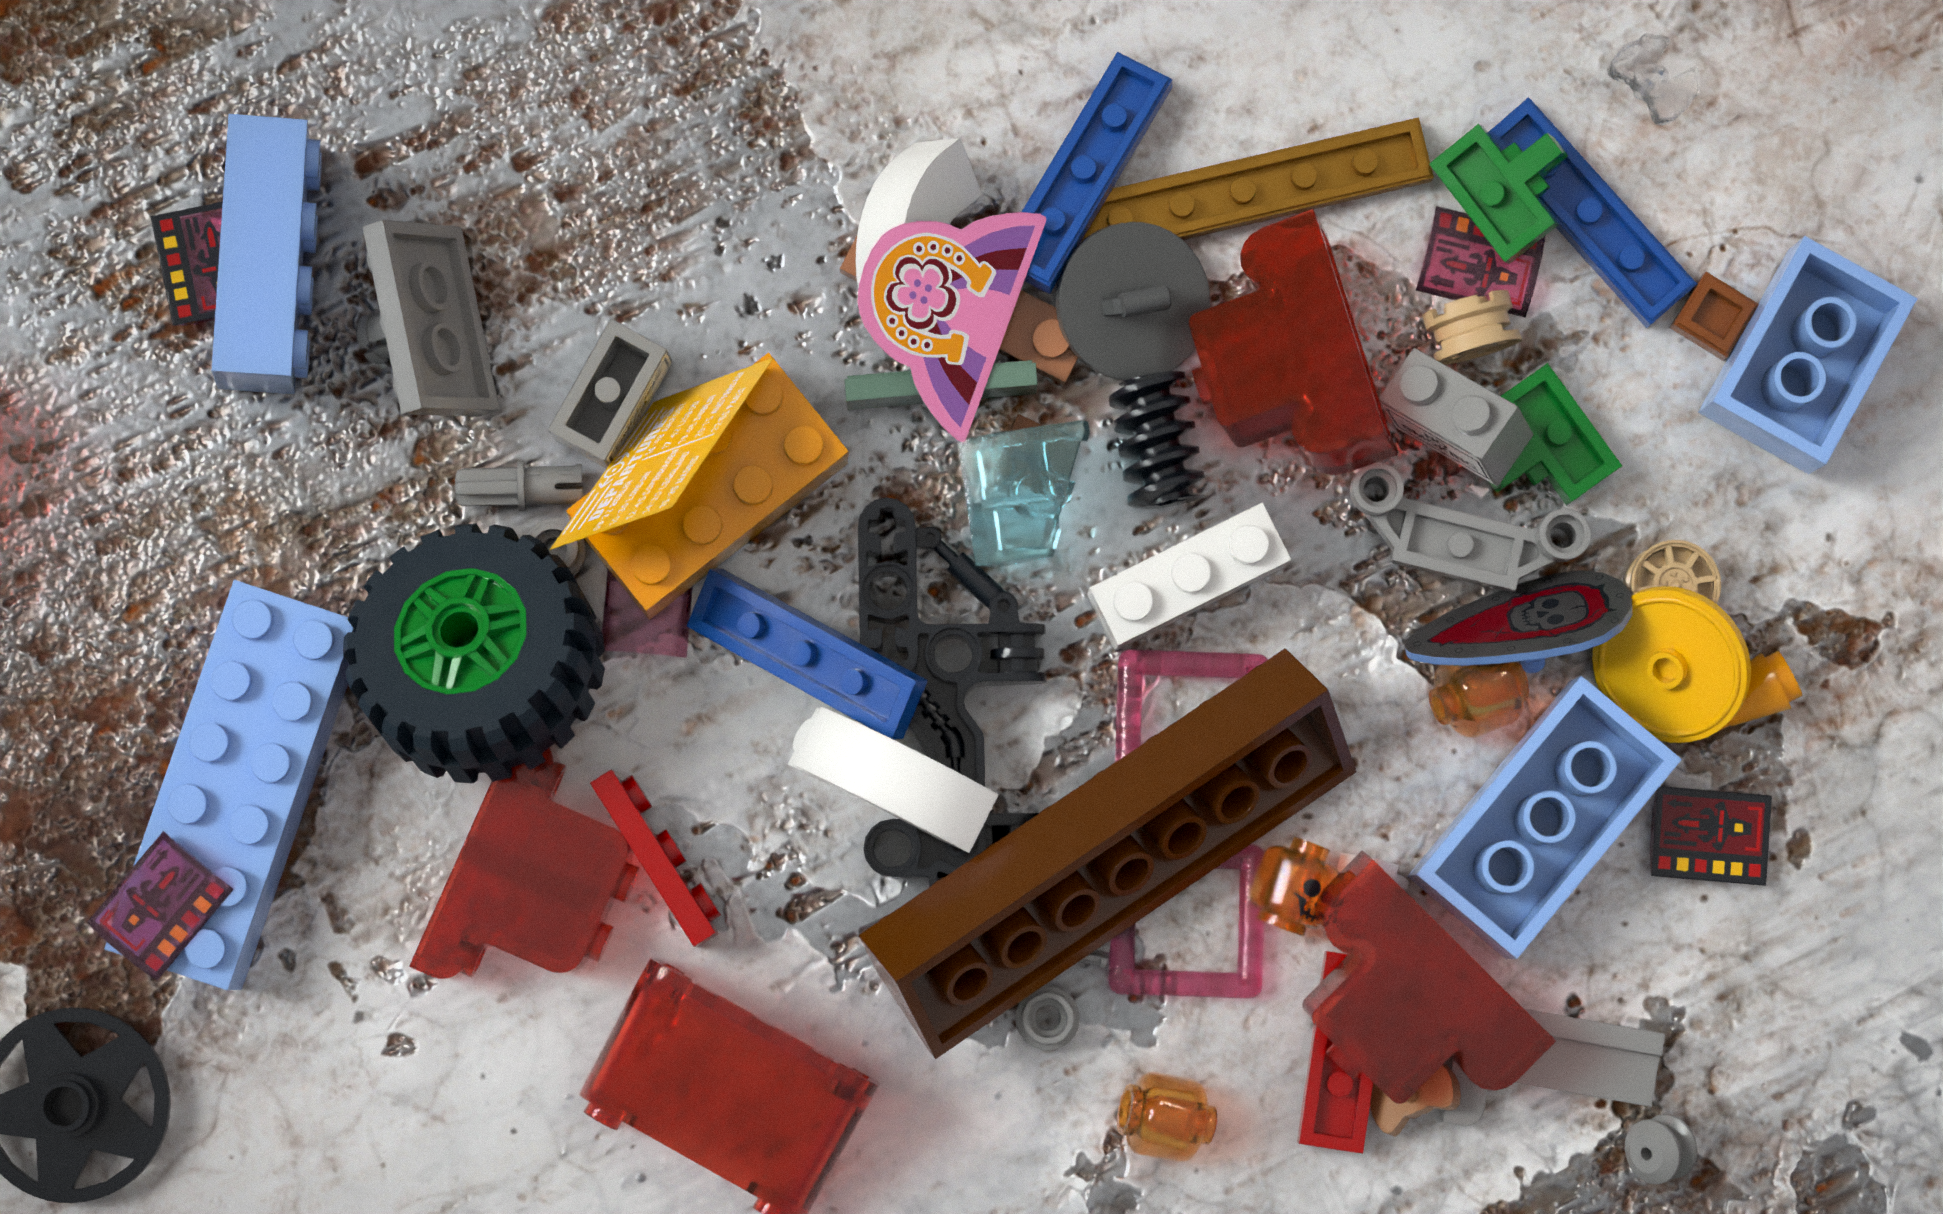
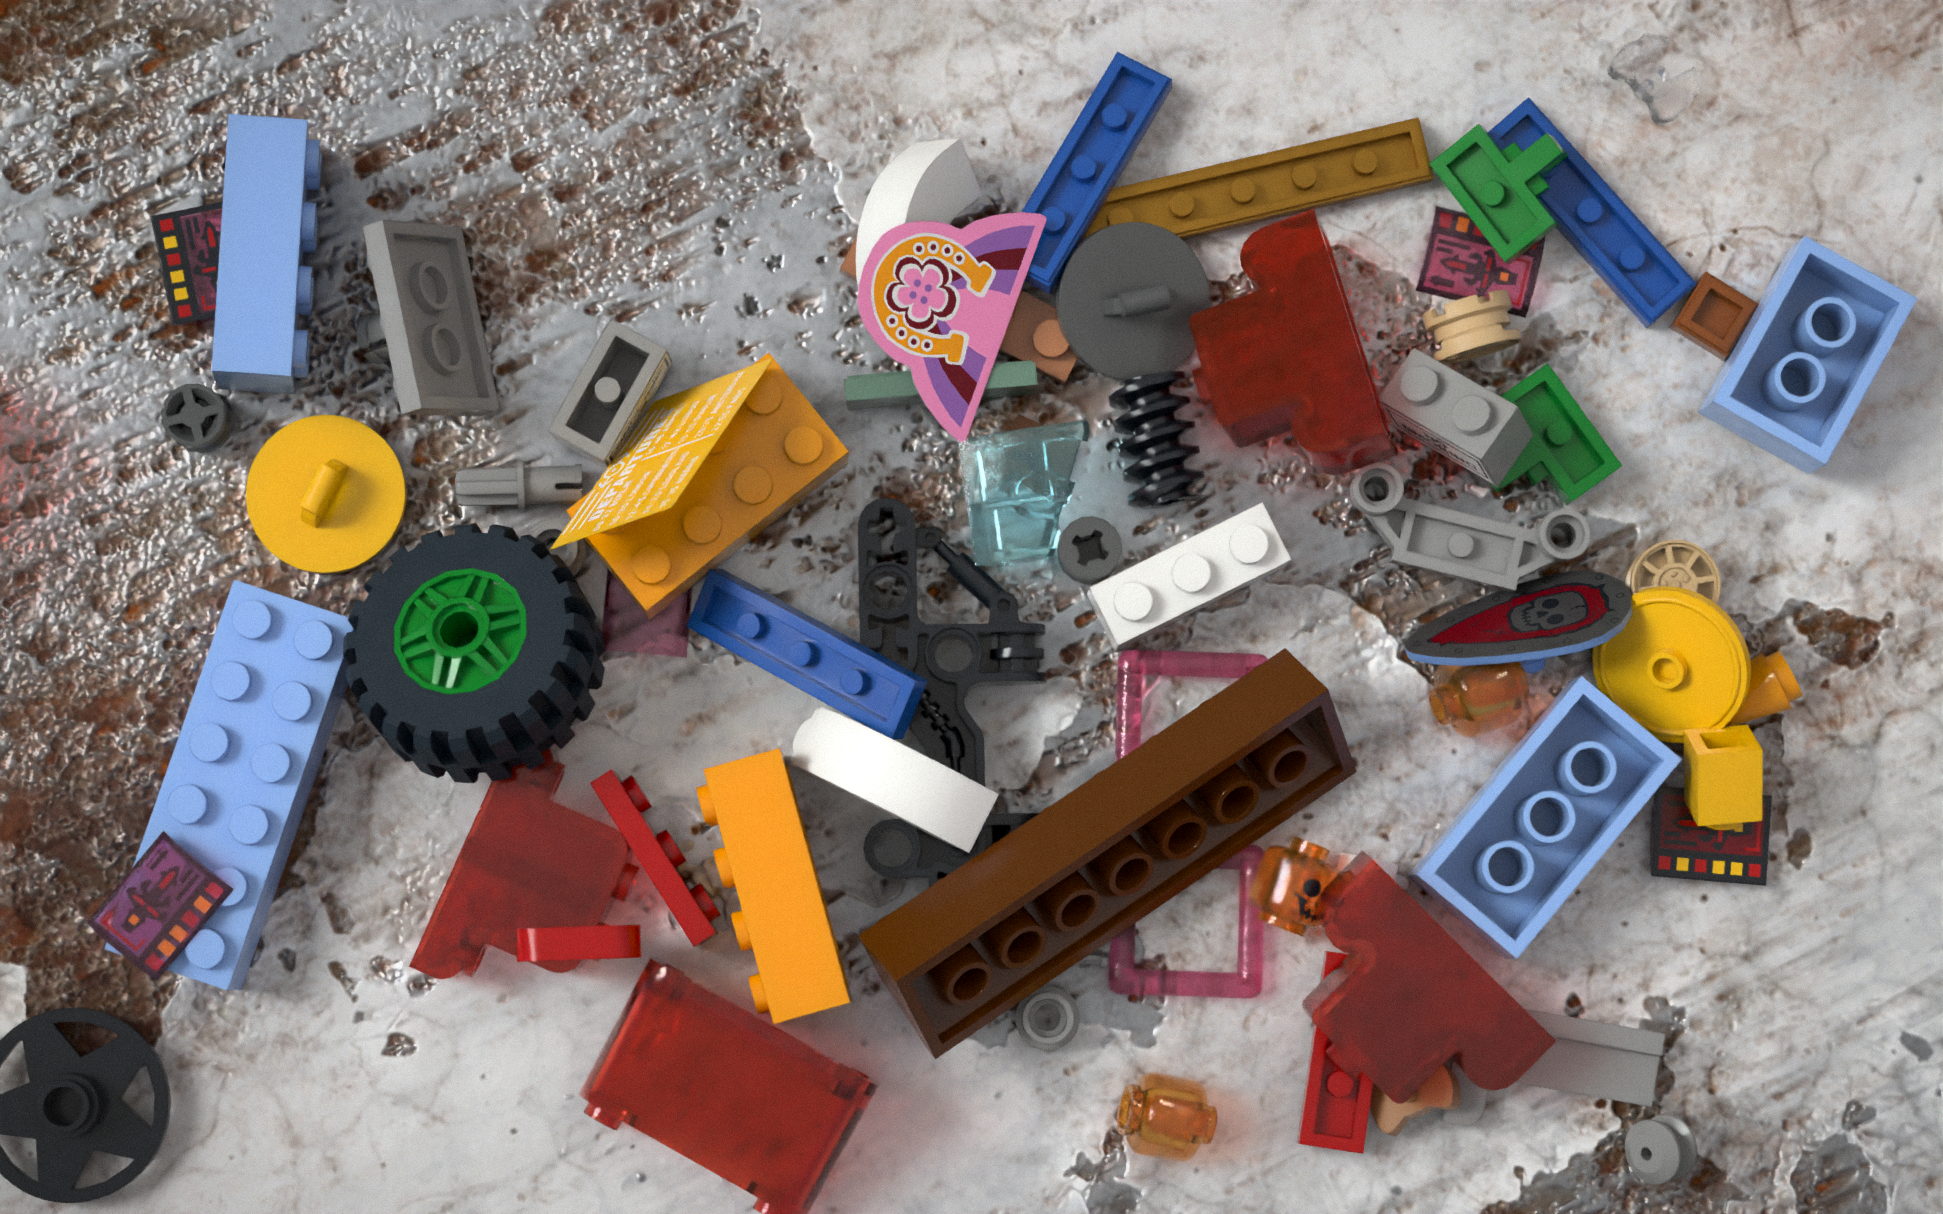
none -> dark grey wheel [161,383,234,453]
none -> yellow shield [246,415,407,574]
none -> red beam [516,925,641,962]
none -> light orange brick [696,748,853,1024]
none -> dark grey wheel [1057,516,1122,584]
none -> yellow brick [1683,725,1763,830]

